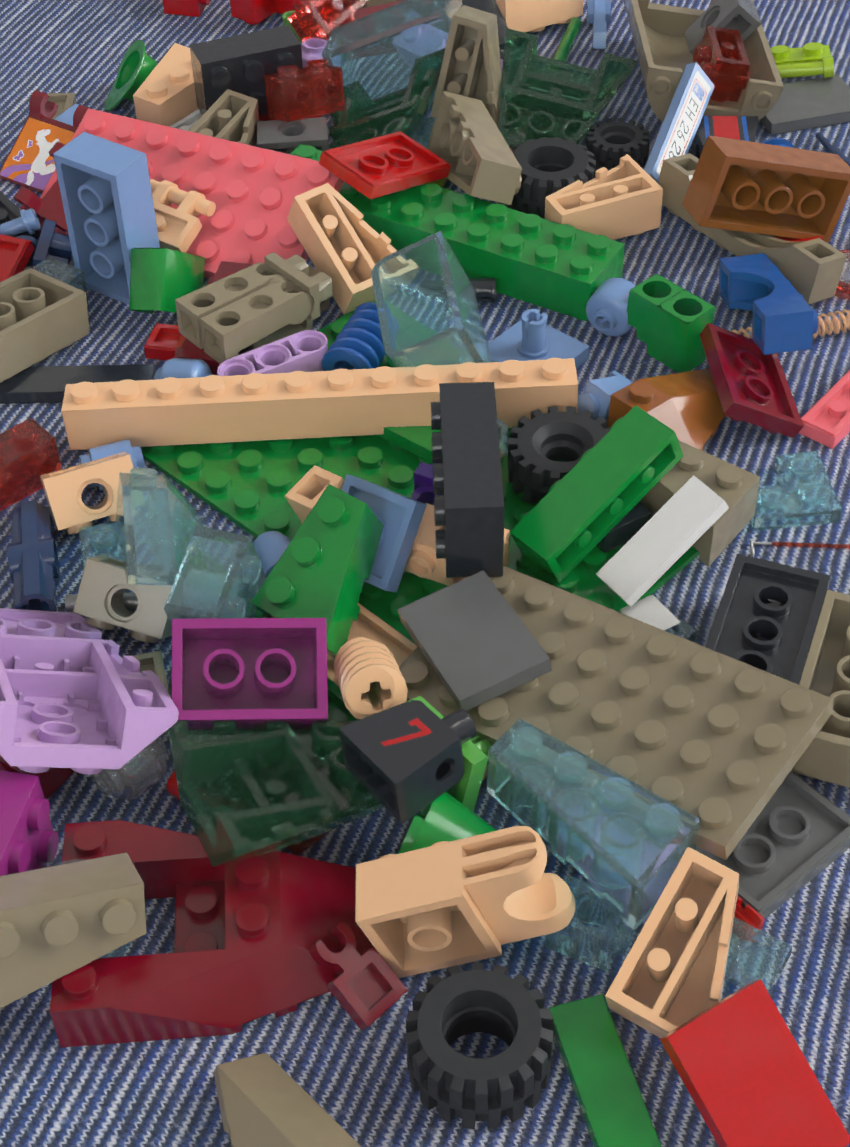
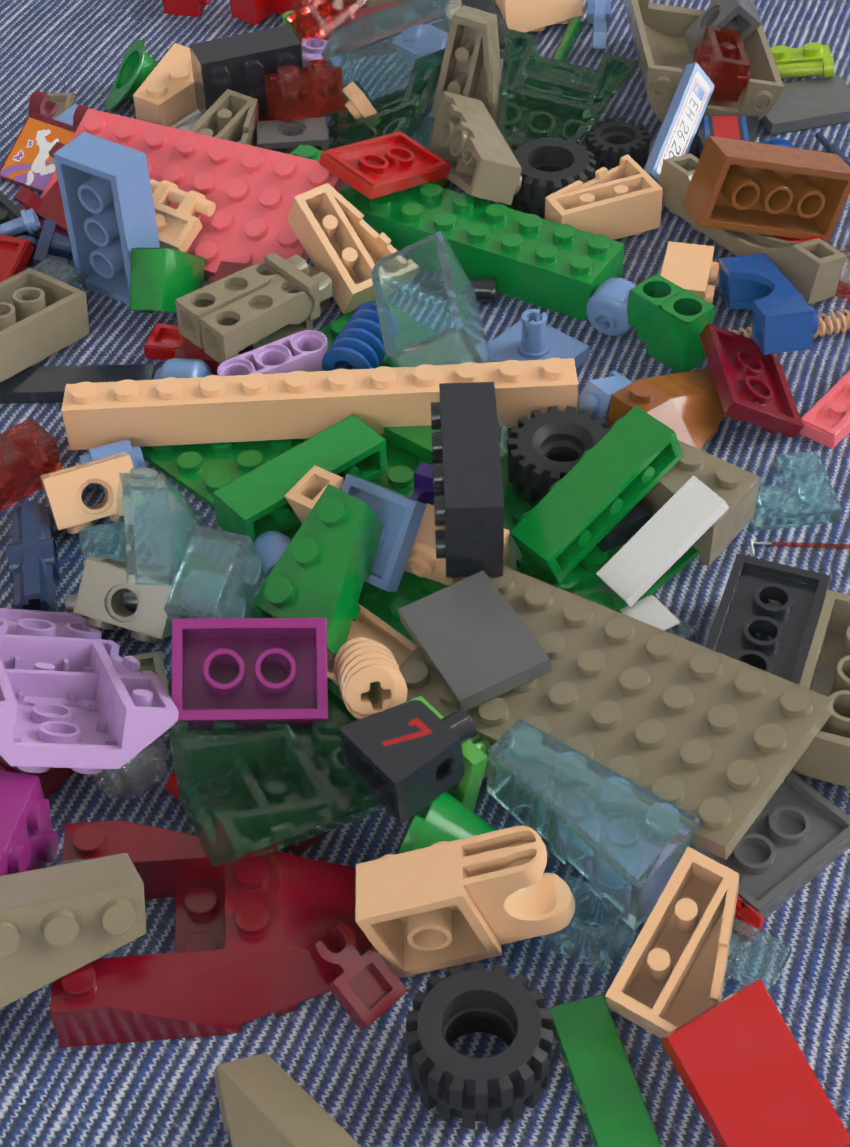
none -> green brick [213,414,387,553]
none -> light nougat plate [342,81,382,128]
none -> light nougat brick [660,241,719,305]

